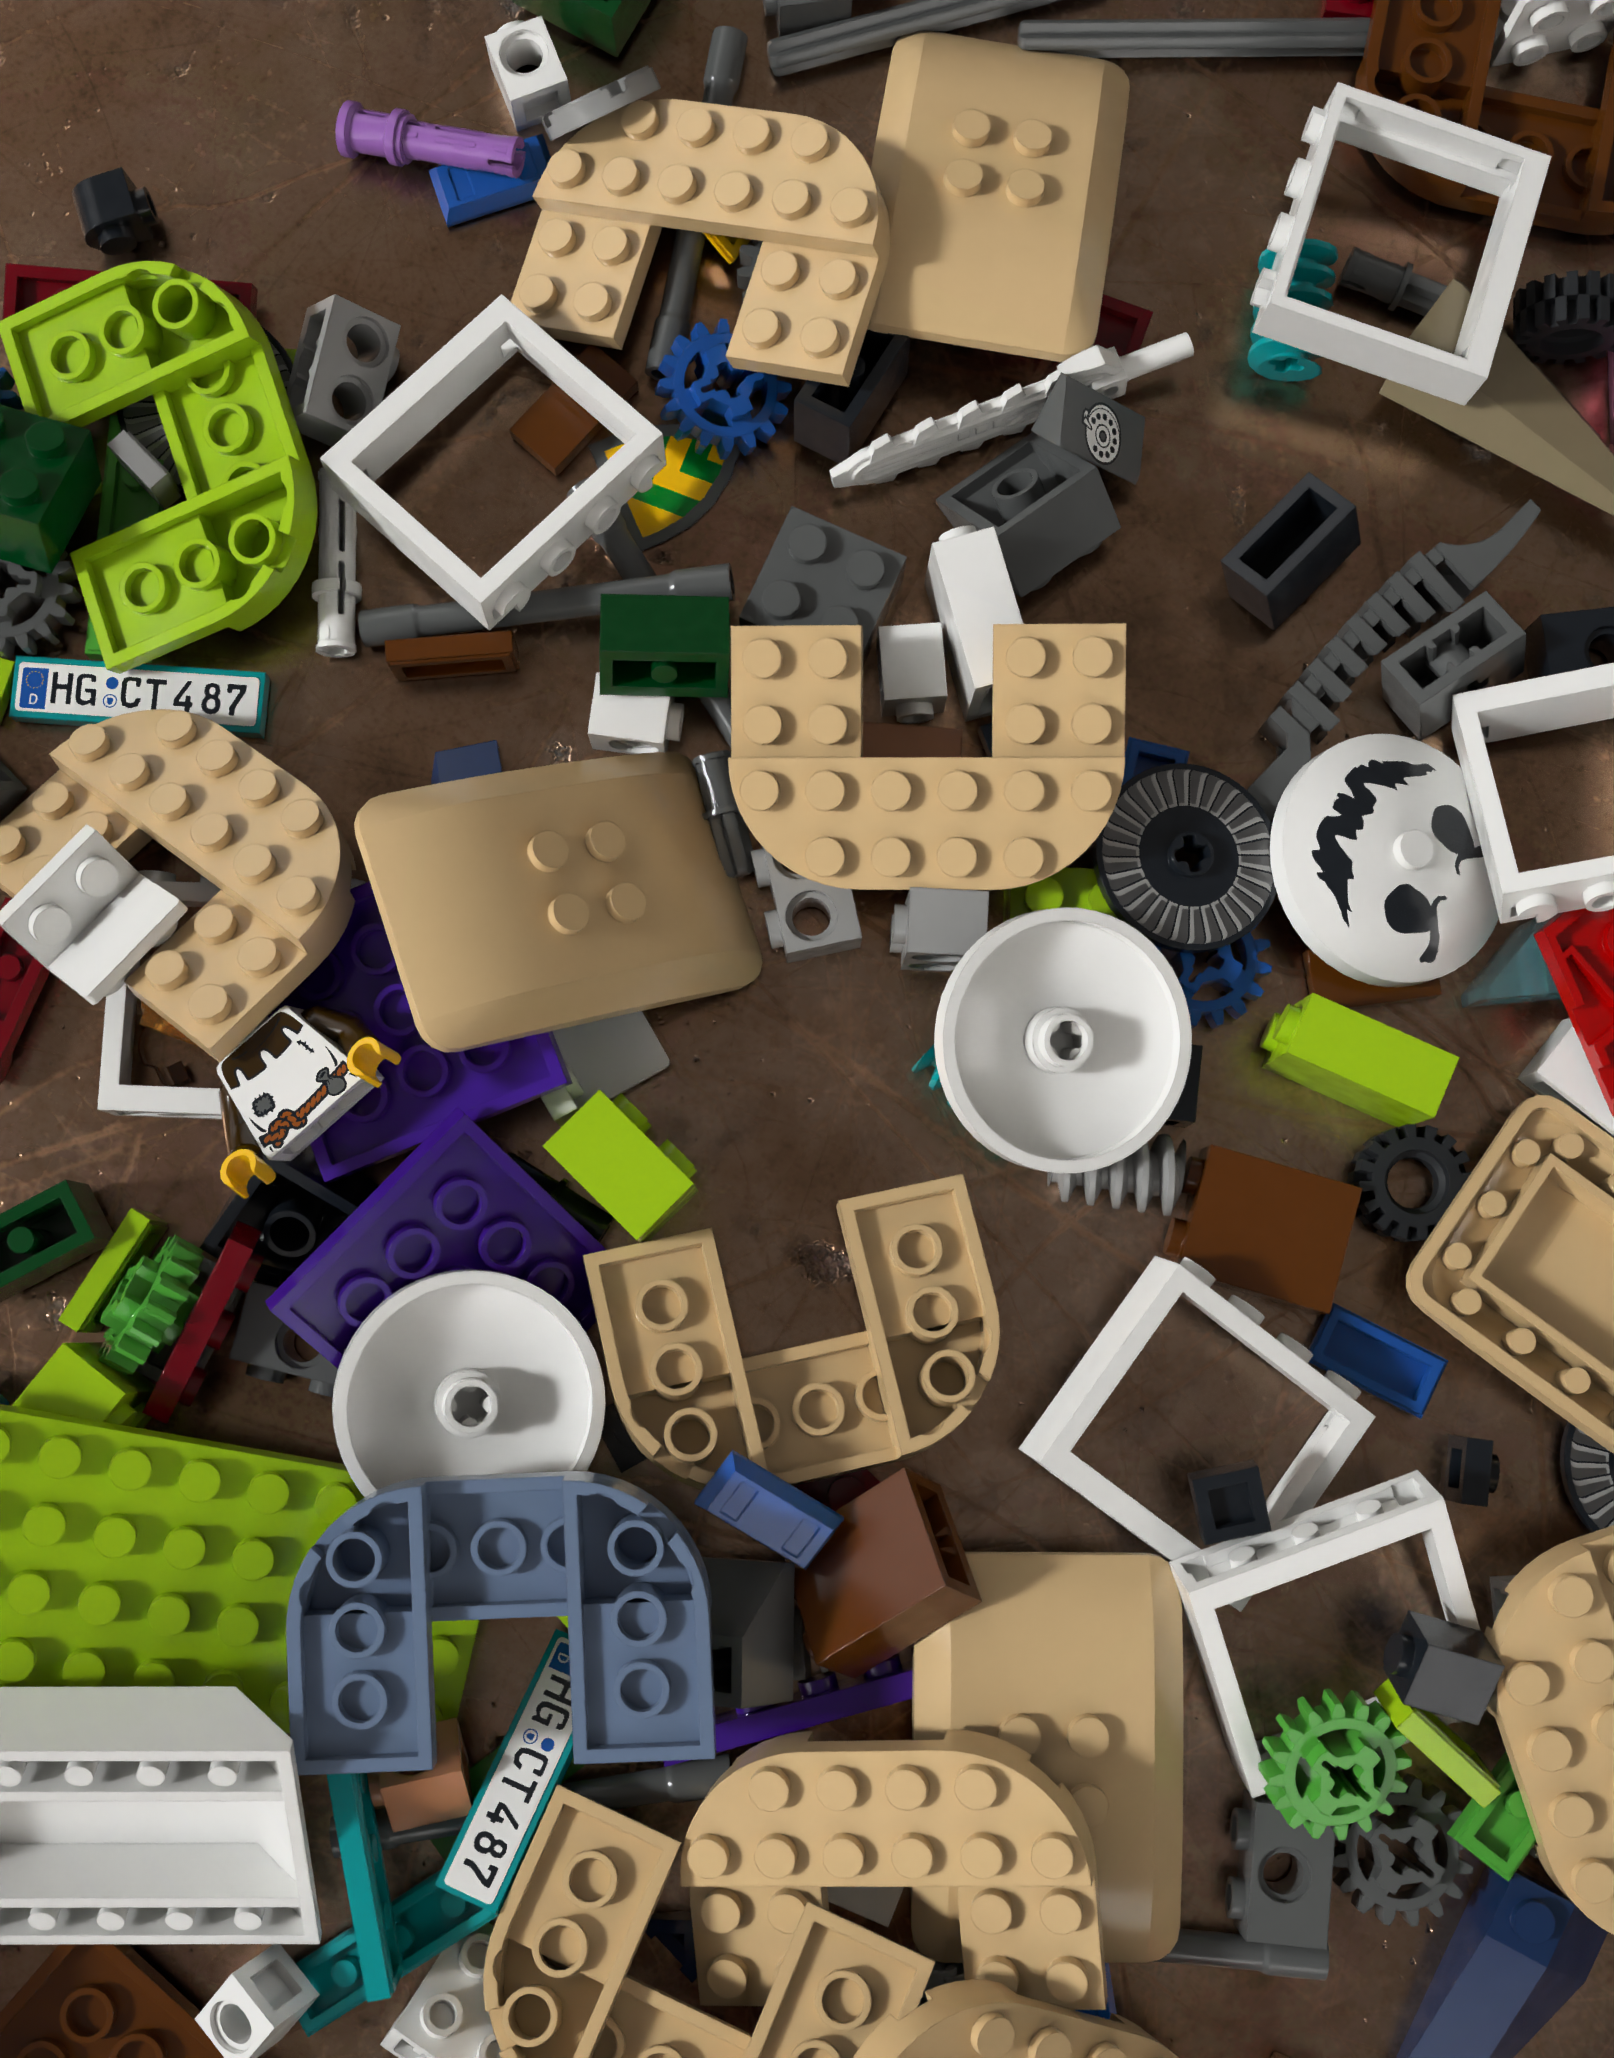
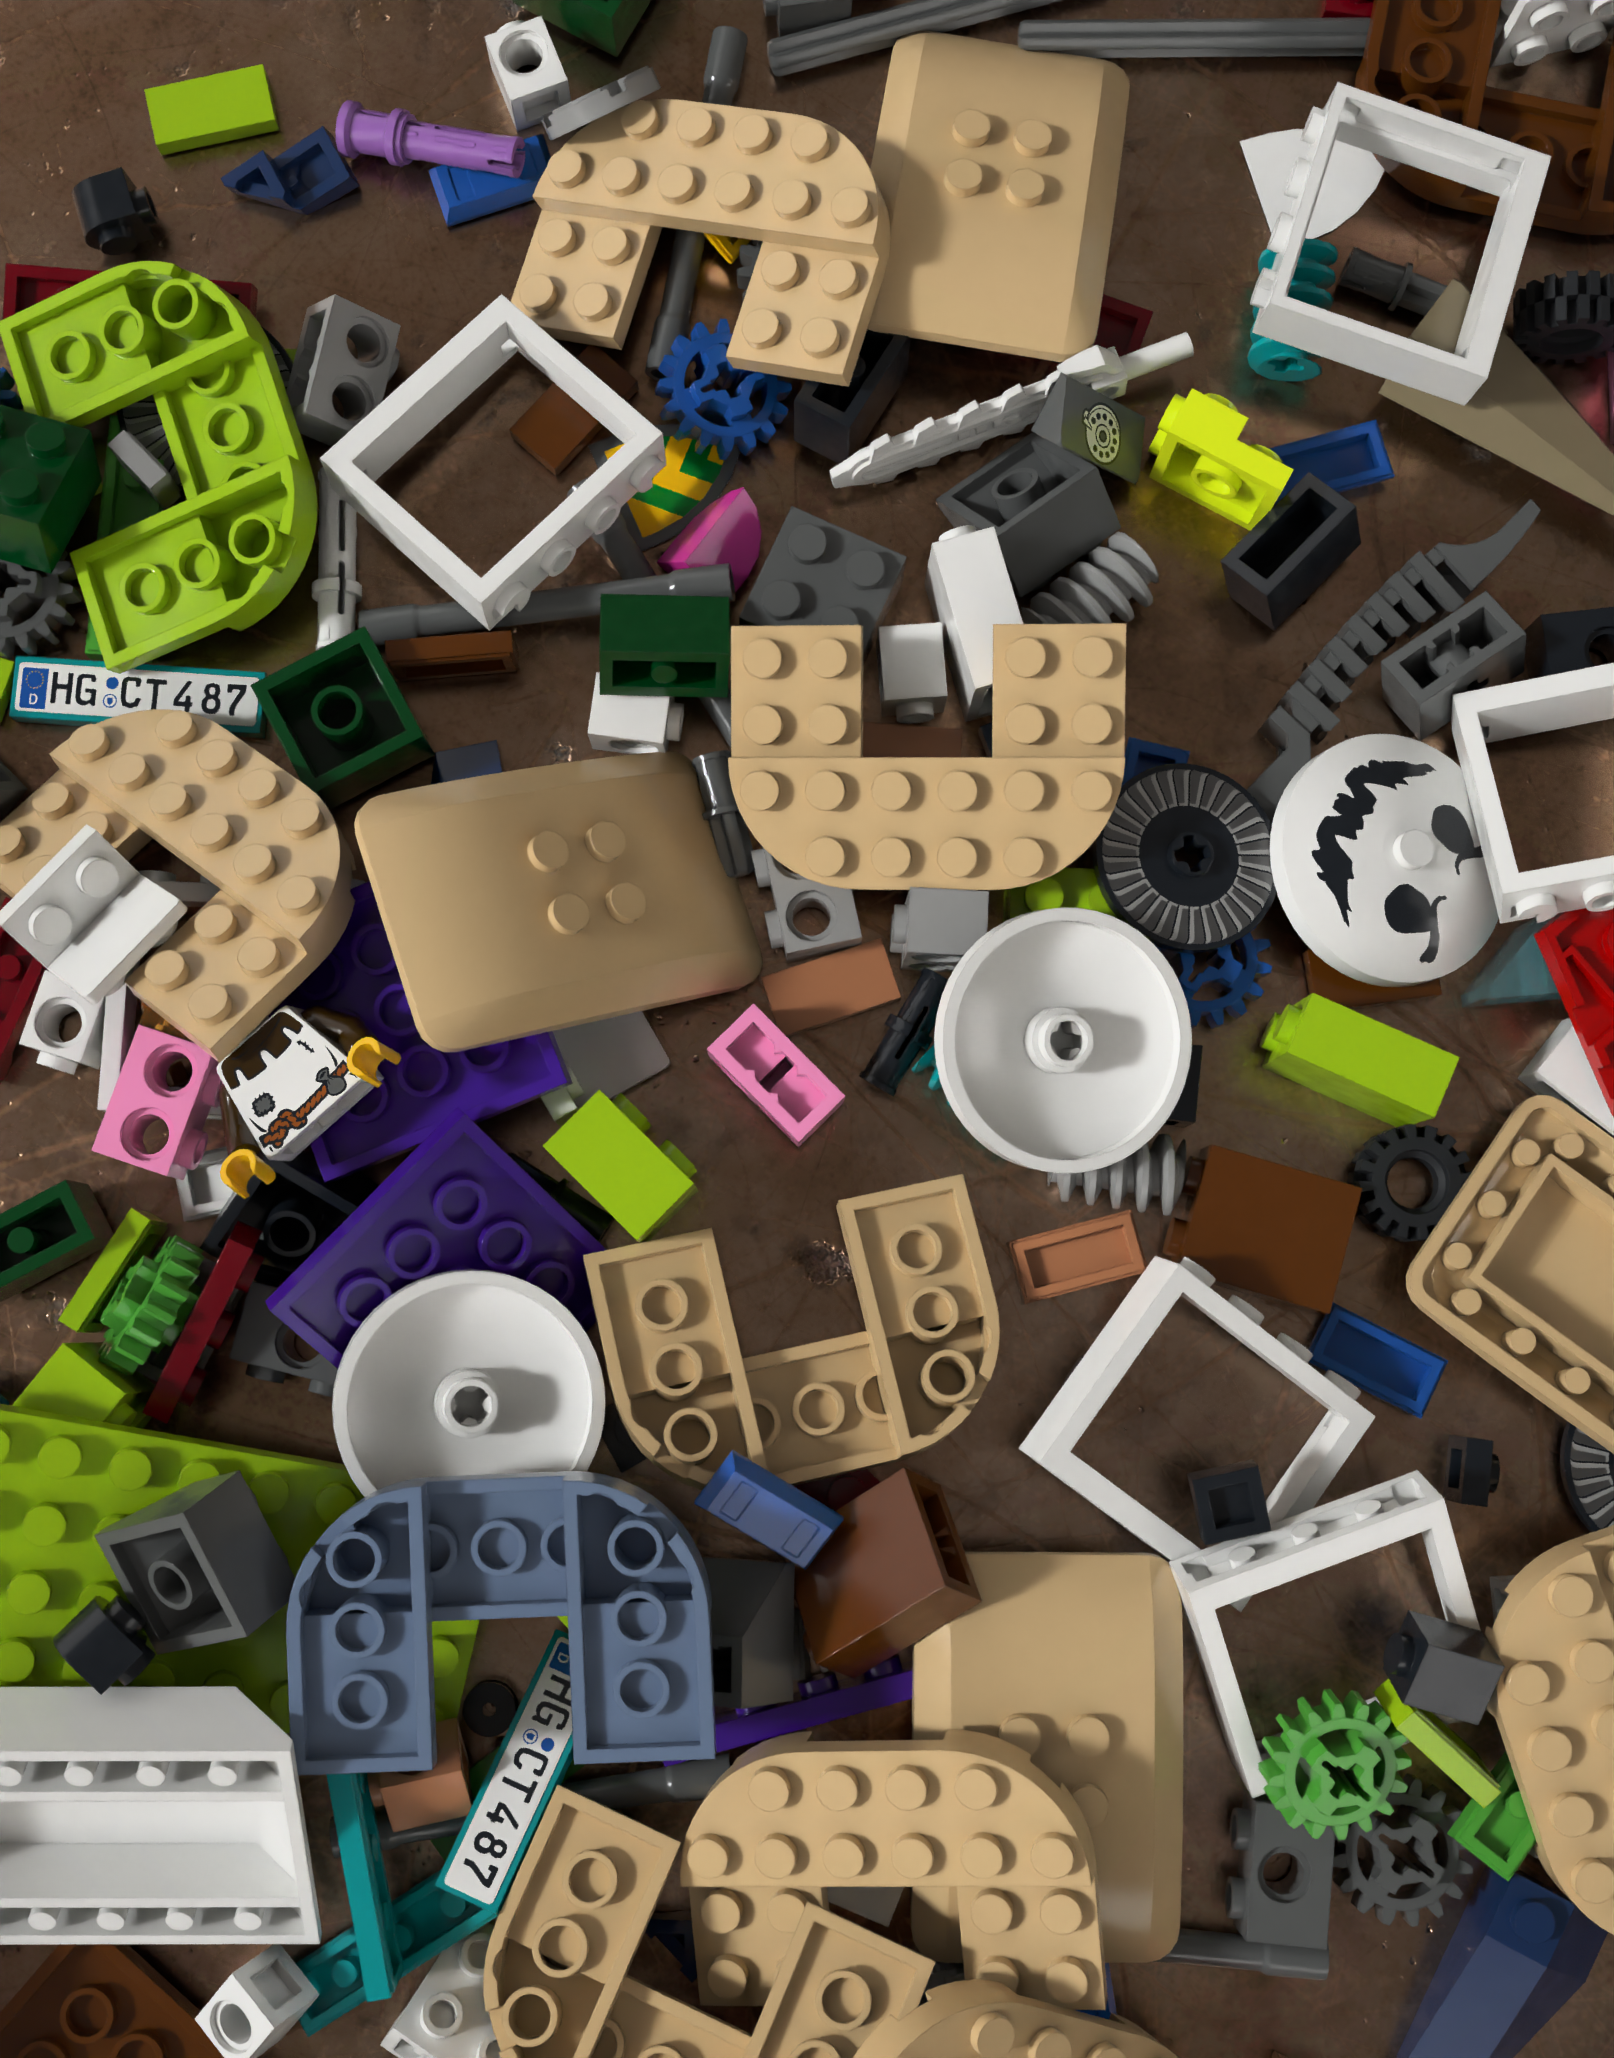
none -> white brick [19,970,106,1075]
none -> black plate [53,1595,156,1695]
none -> bright pink brick [91,1024,223,1180]
none -> dark grey slope [94,1470,295,1655]
none -> lime tile [144,64,280,156]
none -> white tile [175,1147,233,1223]
none -> dark blue slope [221,126,360,215]
none -> dark green brick [250,626,435,810]
none -> black piece [463,1679,518,1737]
none -> dark pink brick [656,487,762,593]
none -> bright pink brick [707,1003,845,1148]
none -> nougat tile [761,938,901,1037]
none -> black pin [859,967,948,1097]
none -> nougat tile [1006,1209,1147,1304]
none -> light grey piece [1021,531,1159,624]
none -> neon yellow plate [1148,388,1294,531]
none -> white sticker [1240,129,1385,239]
none -> blue tile [1269,420,1395,505]

